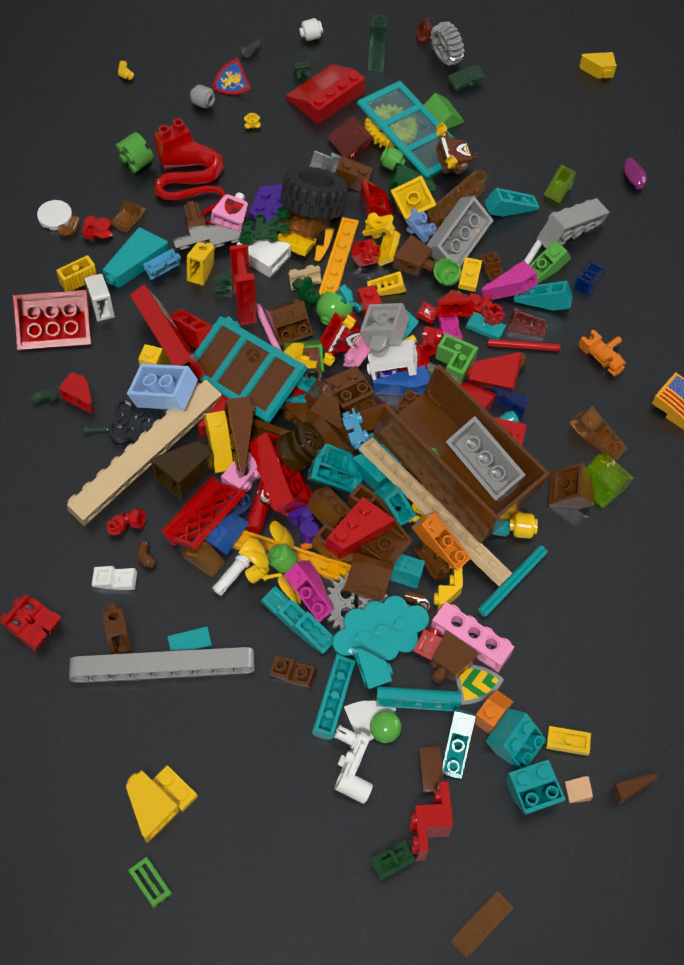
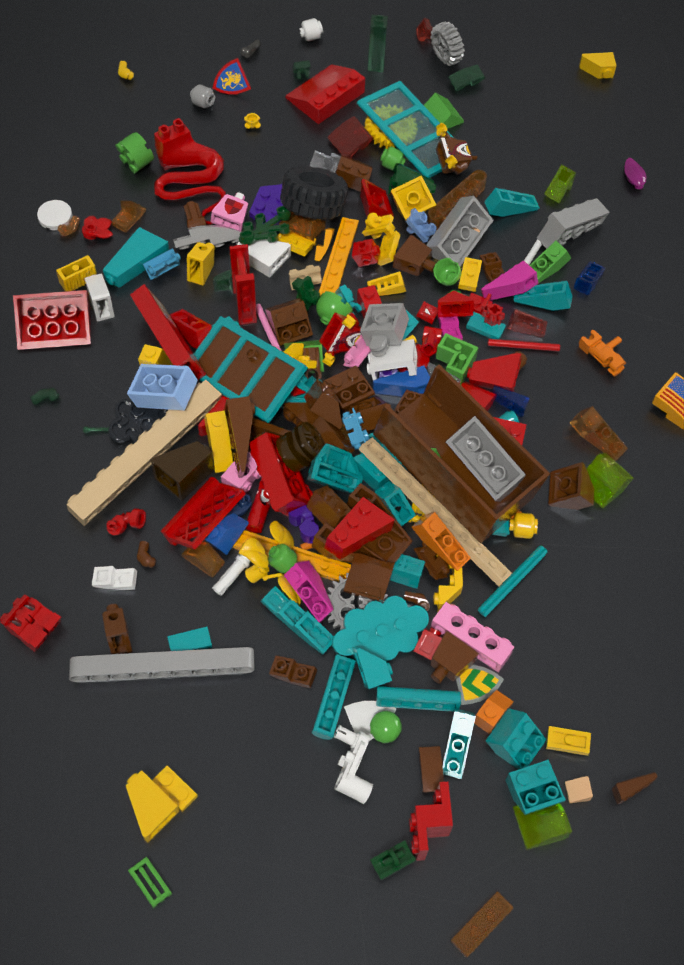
red slope [59,372,94,414] -> none
none -> clear neon green slope [513,803,572,850]

